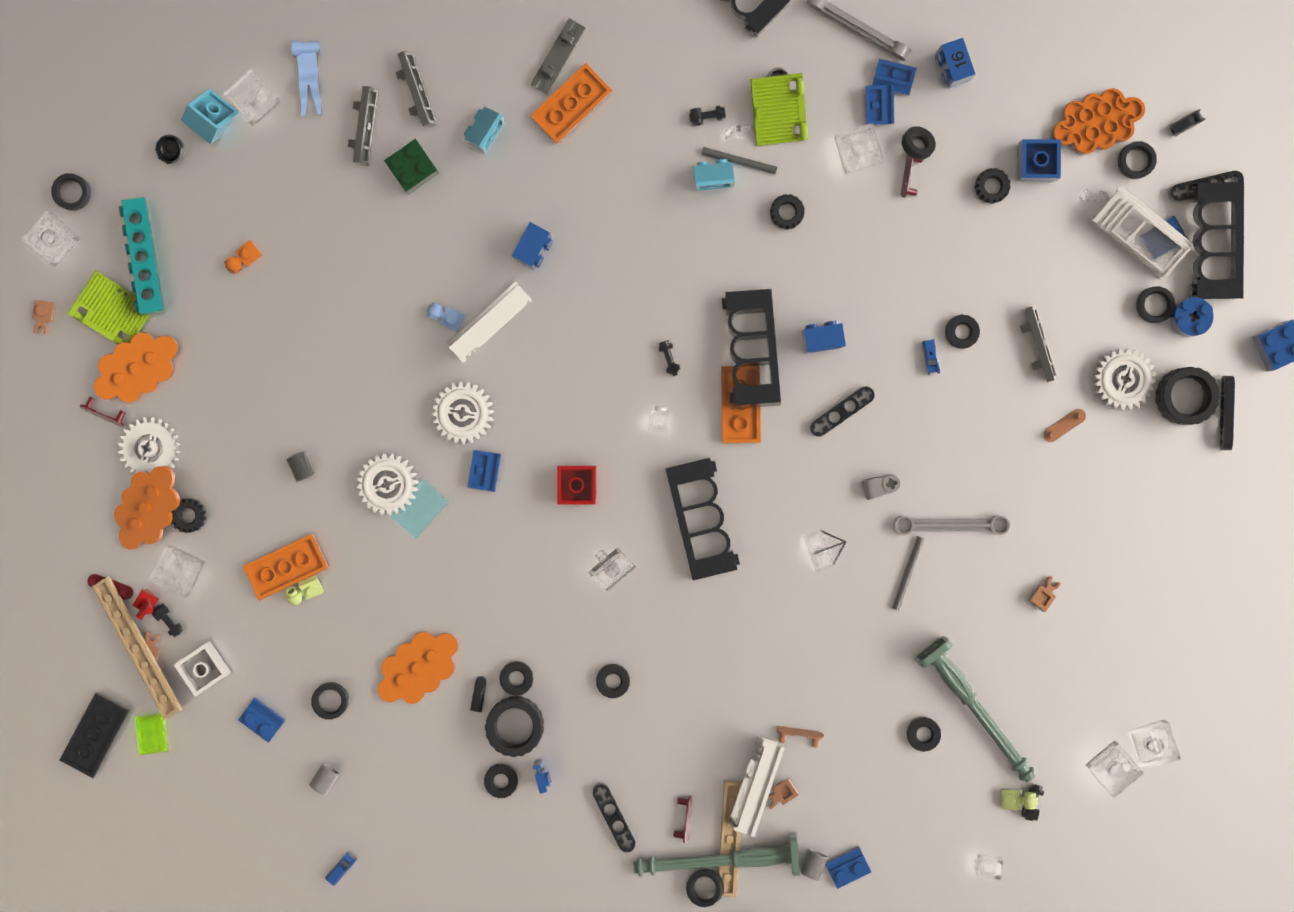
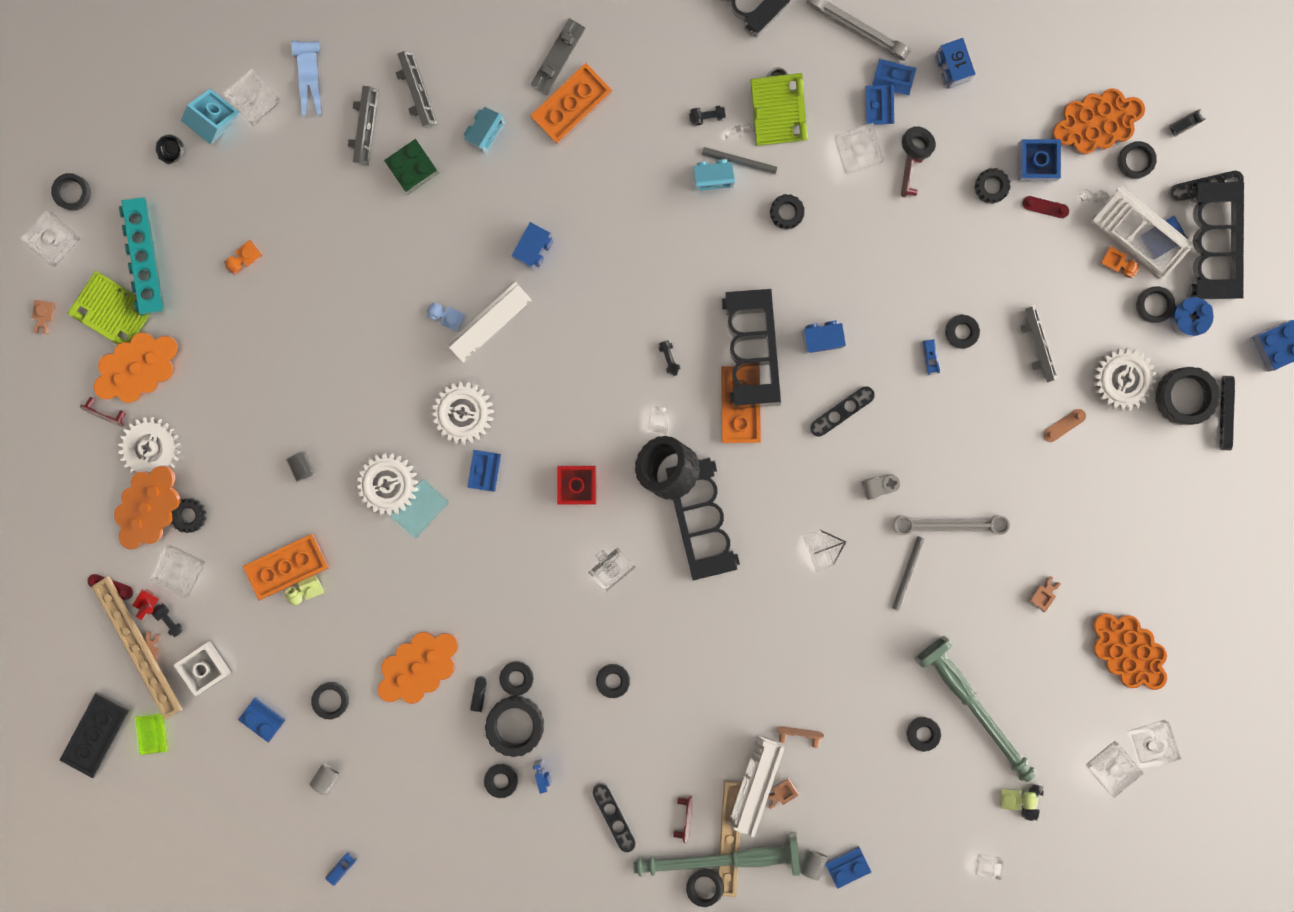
none -> black tyre [635,436,700,500]
none -> dark red piece [1022,196,1069,218]
none -> orange plate [1092,613,1167,690]
none -> orange plate [1100,246,1139,278]

